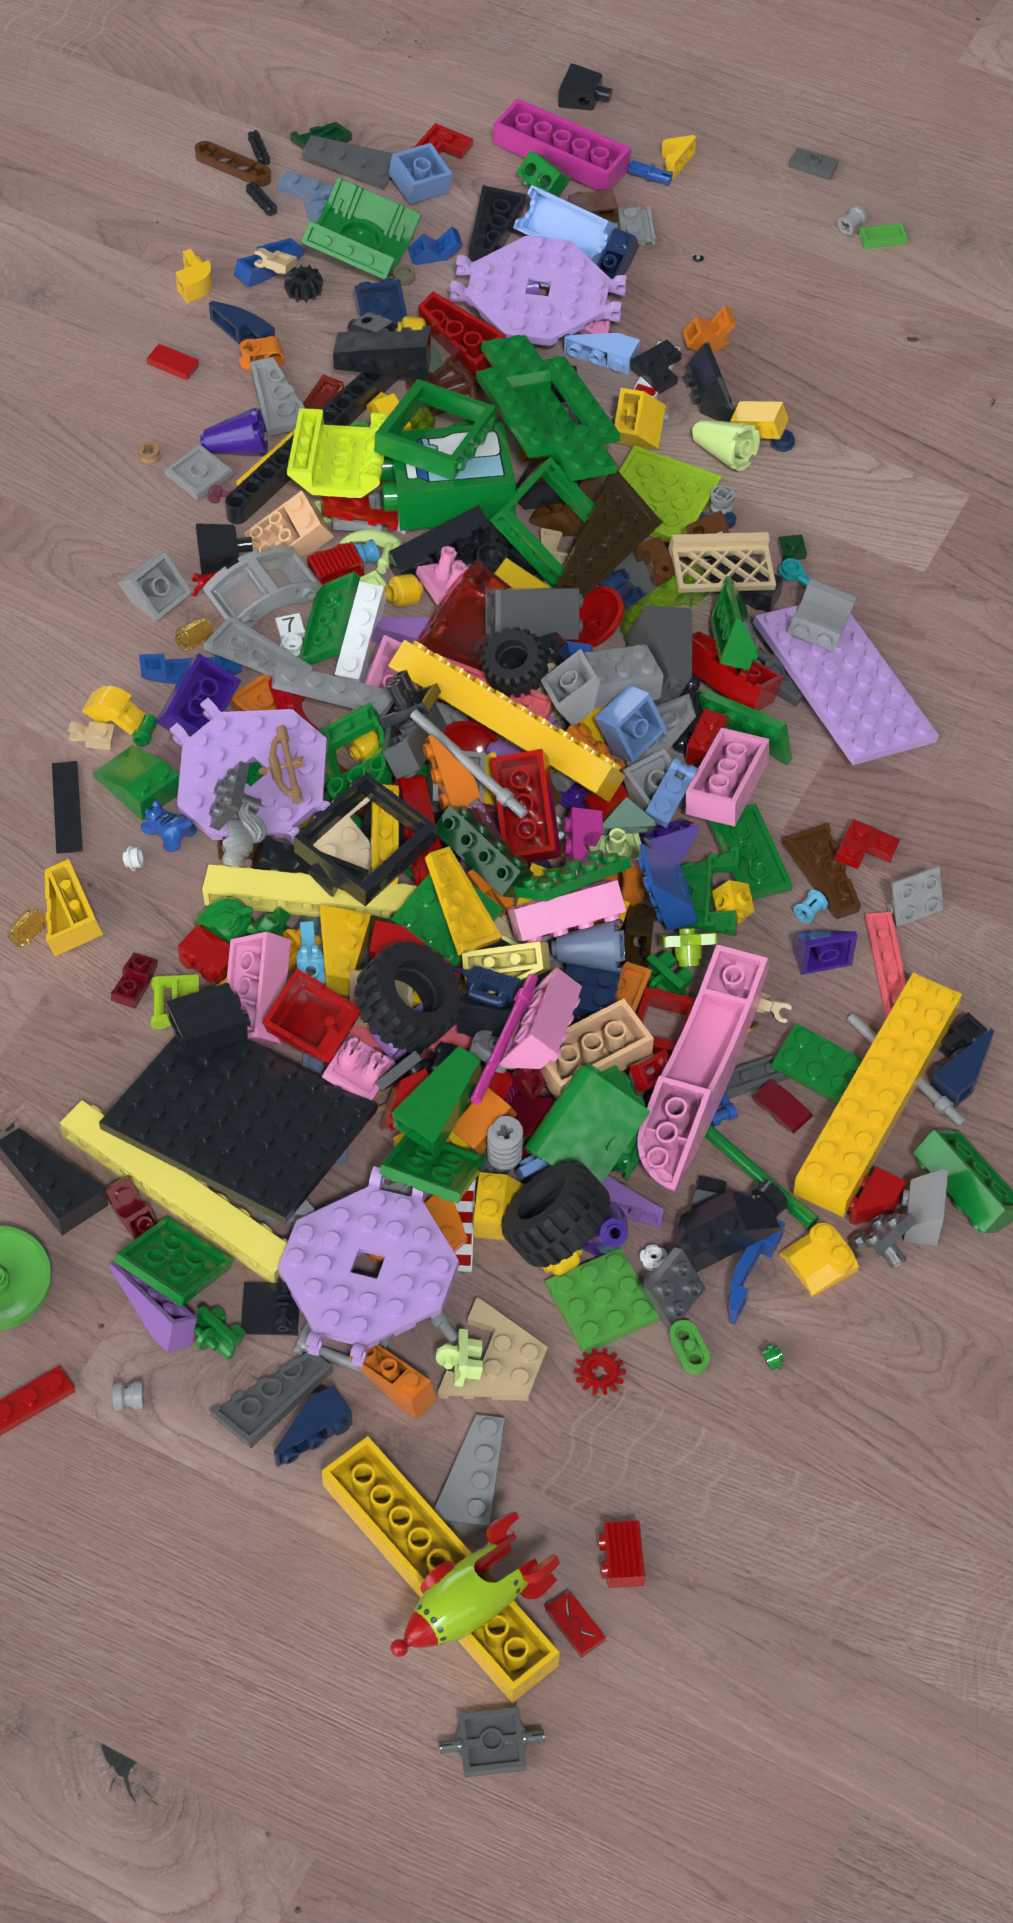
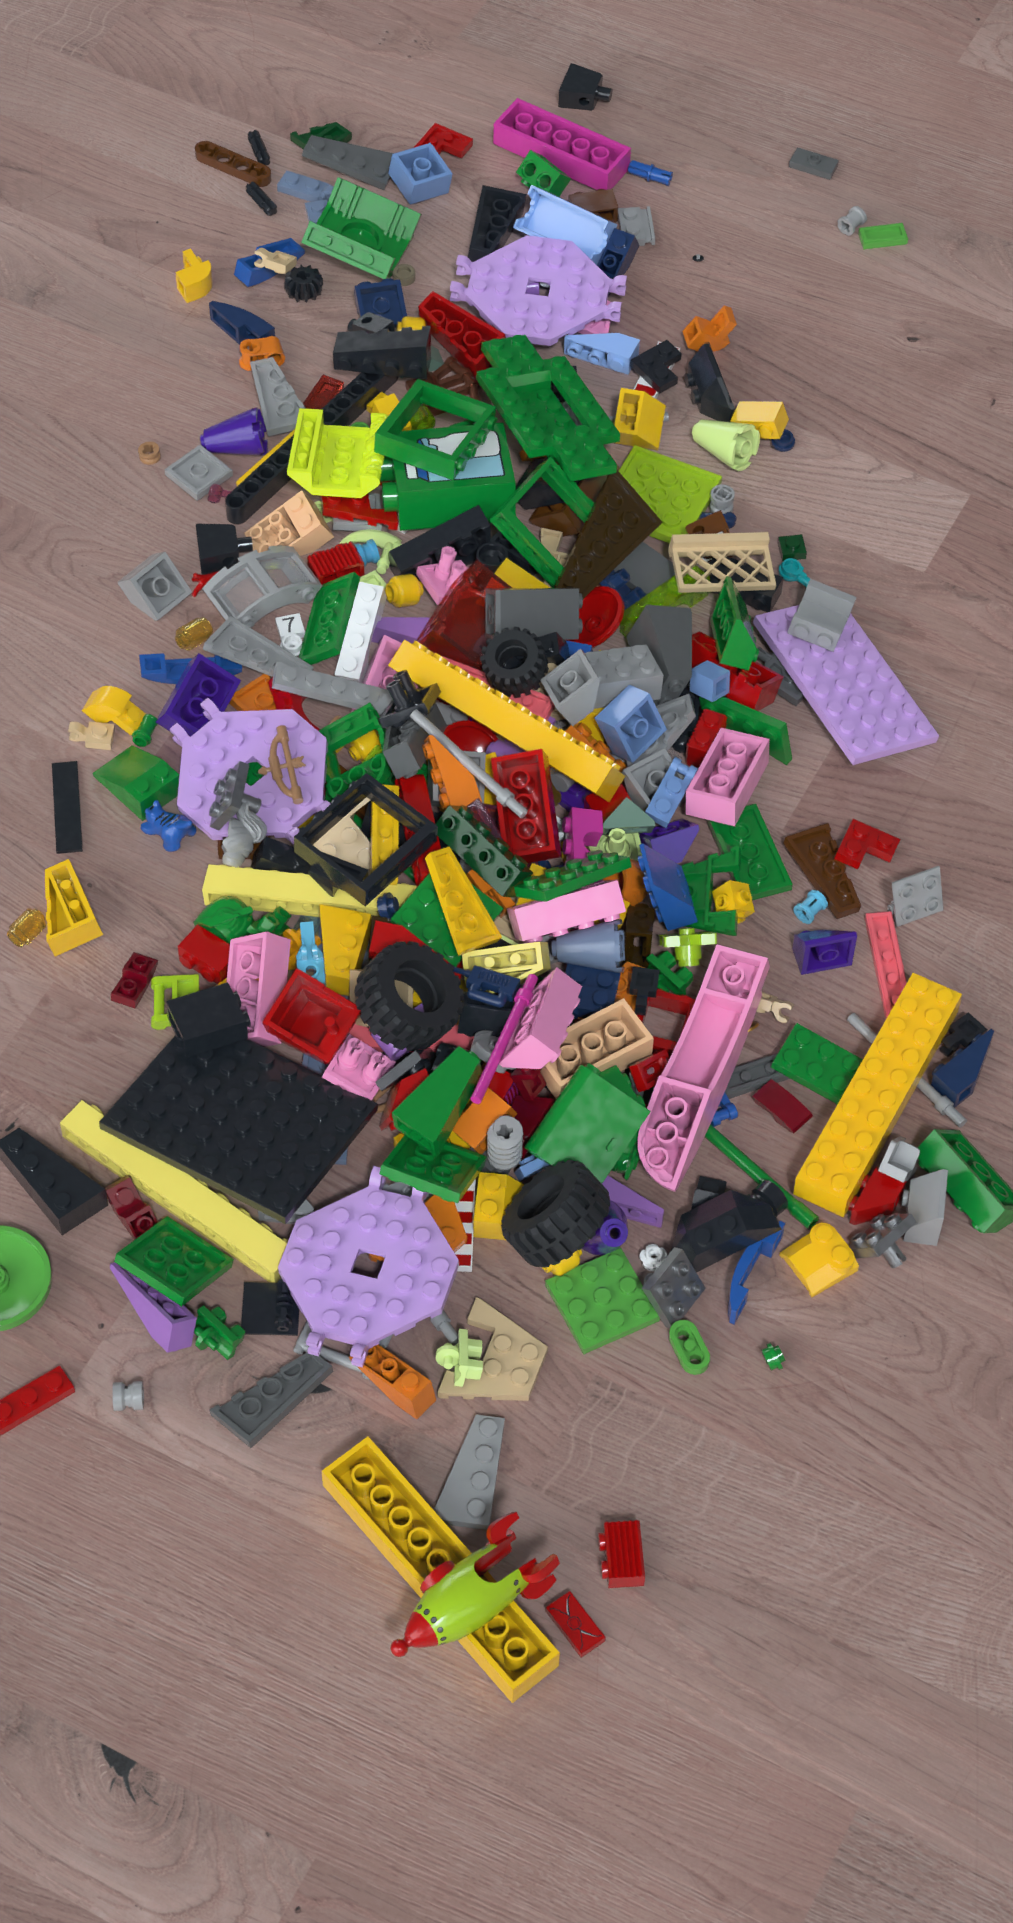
white plate [123,846,144,871] -> none
red tile [147,343,199,380] -> none
dark blue slope [274,1385,353,1467] -> none
blue slope [408,226,463,265] -> none
dark grey plate [439,1707,545,1777] -> none
red gear [574,1348,626,1396] -> none
reddish brown leg [633,537,675,588] -> none
yellow slope [662,135,697,180] -> none
none -> dark blue plate [377,892,399,919]
none -> black plate [629,967,660,1016]
none -> medium blue brick [690,660,730,702]
none -> light grey panel [878,1136,920,1183]

